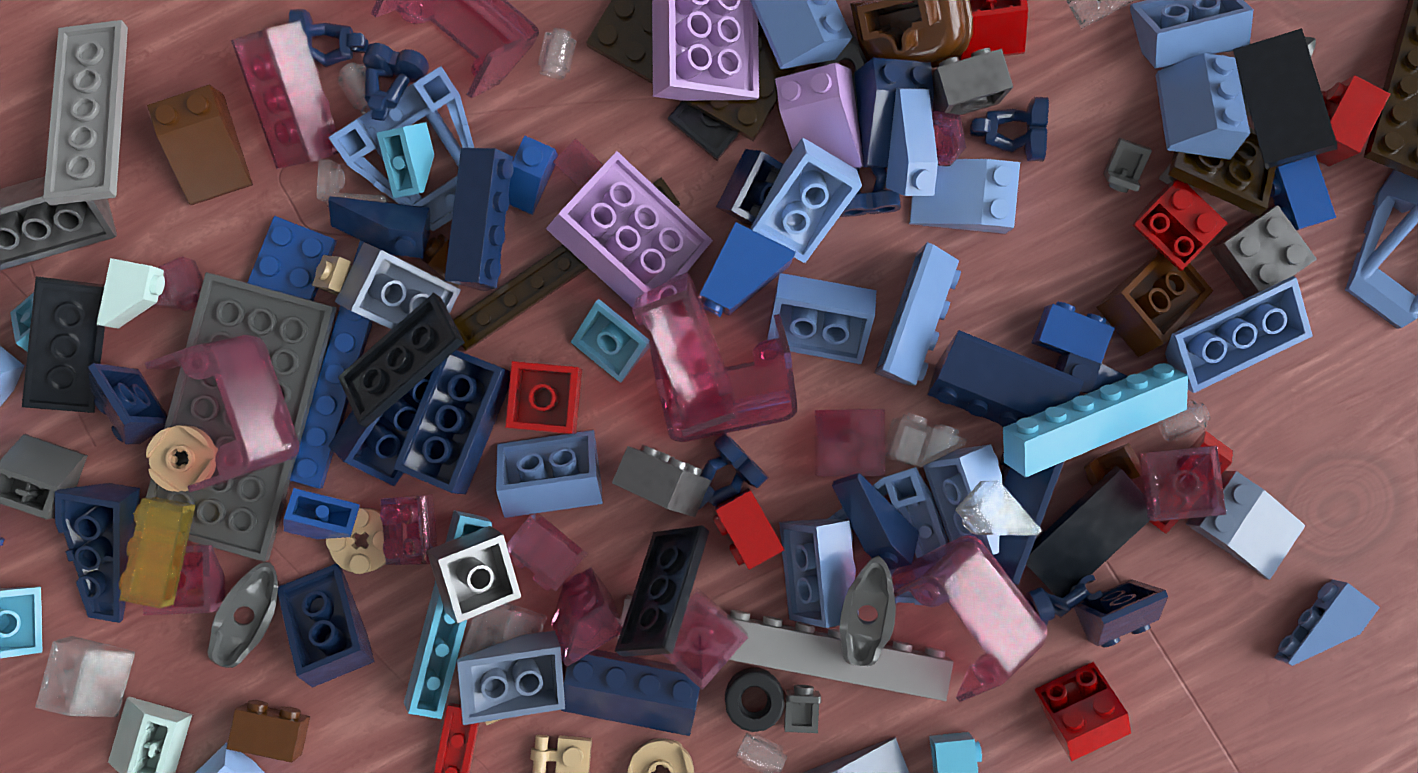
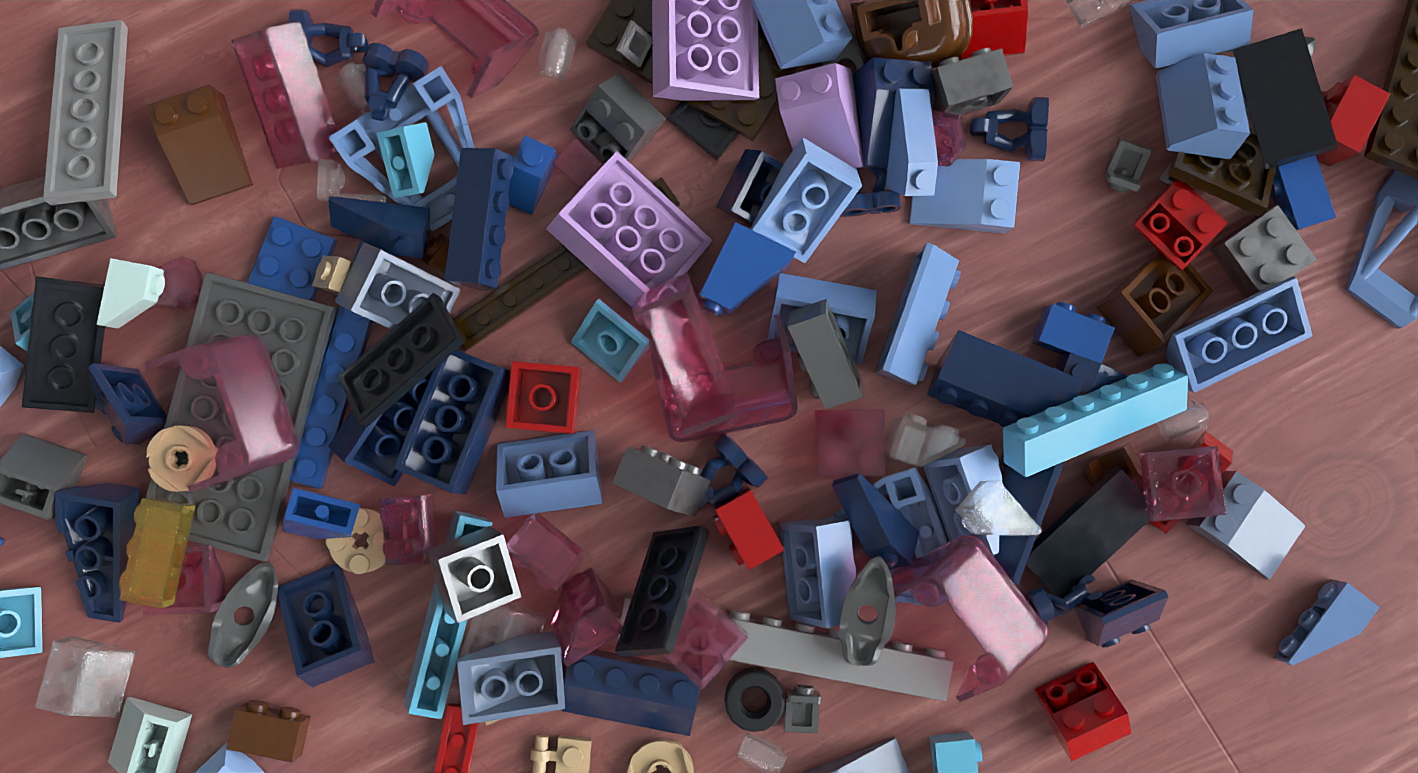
none -> dark grey slope [570,73,666,164]
none -> light grey slope [616,20,652,67]
none -> dark grey brick [784,299,862,409]

